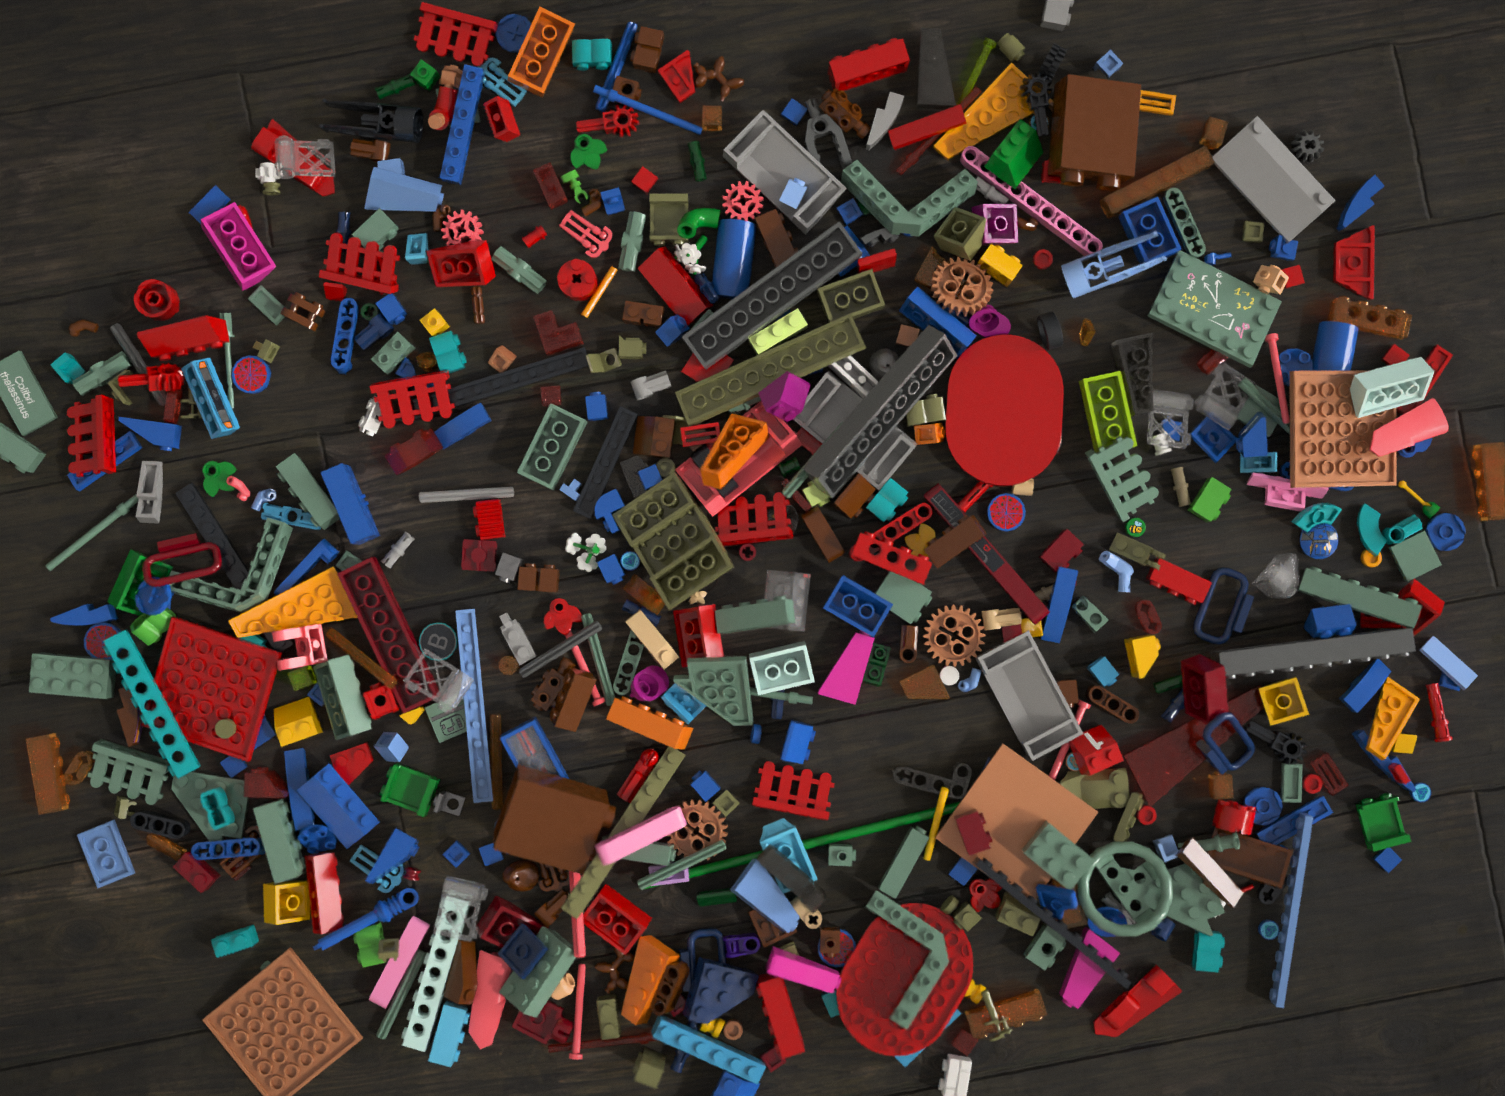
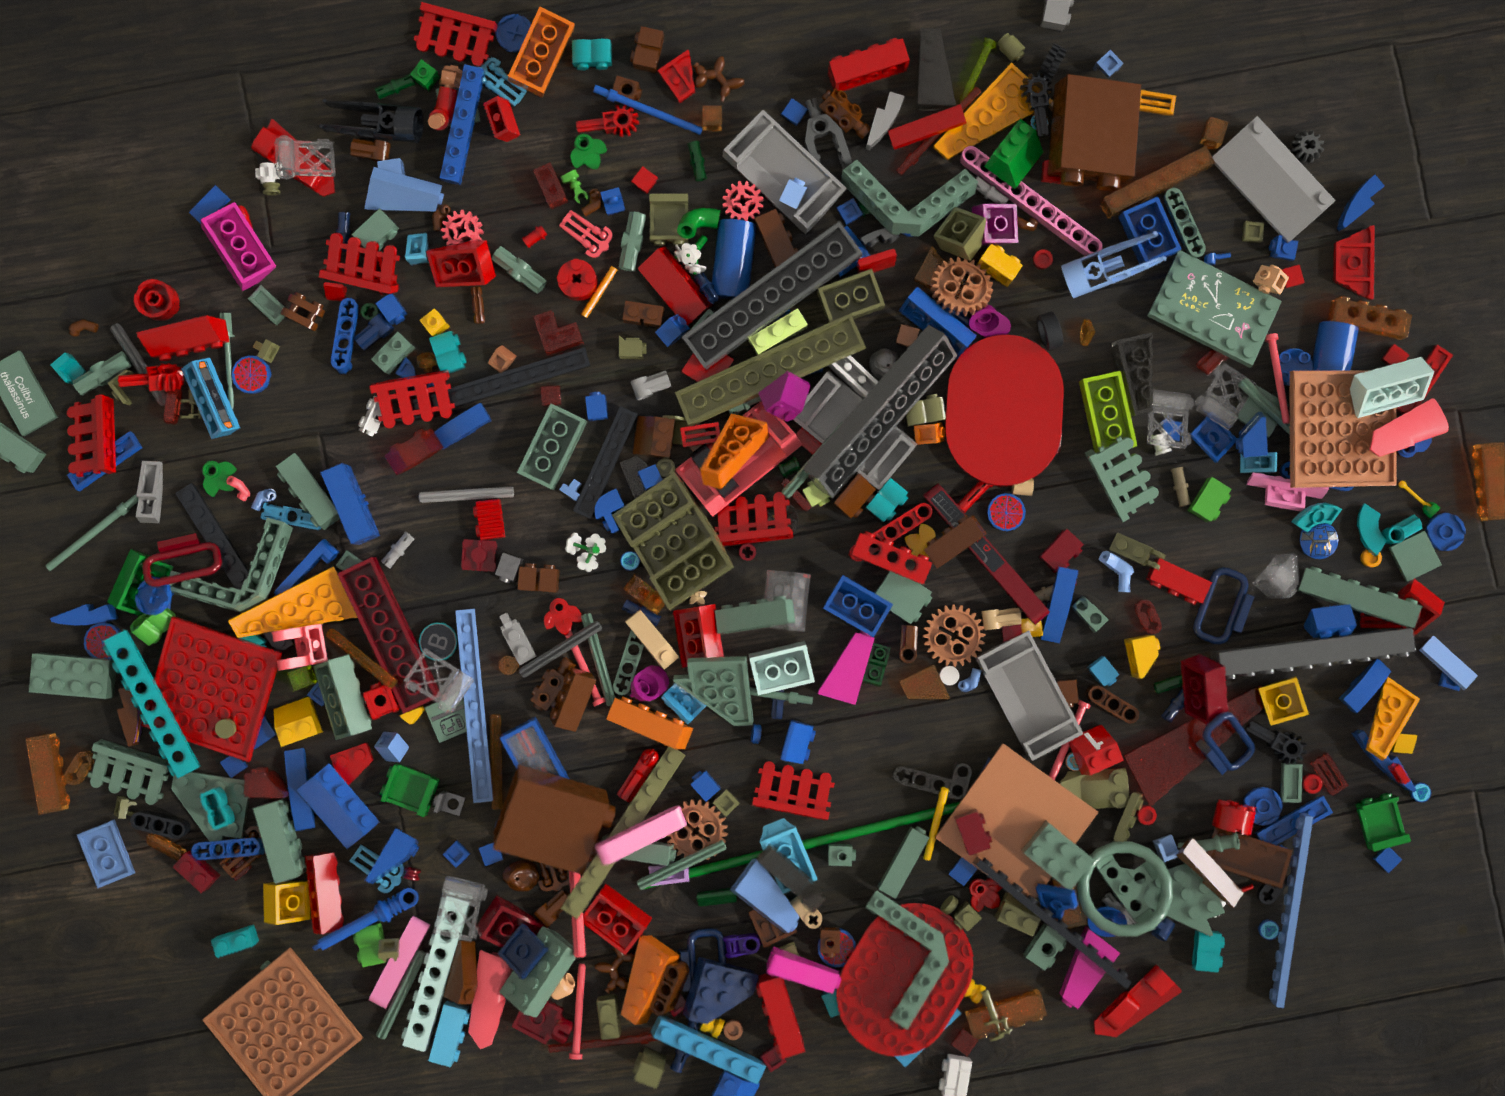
blue slope [118,417,182,451] -> none
blue dish [298,825,337,854] -> none
olive bracket [586,348,622,373] -> none
blue axle [596,22,638,112] -> none
blue brick [597,554,625,585] -> none
reddish brown beam [801,506,845,563] -> none
green tile [1125,518,1146,537] -> none
clear orange brick [1208,770,1234,799] -> none
red pin [1426,683,1453,742] -> none

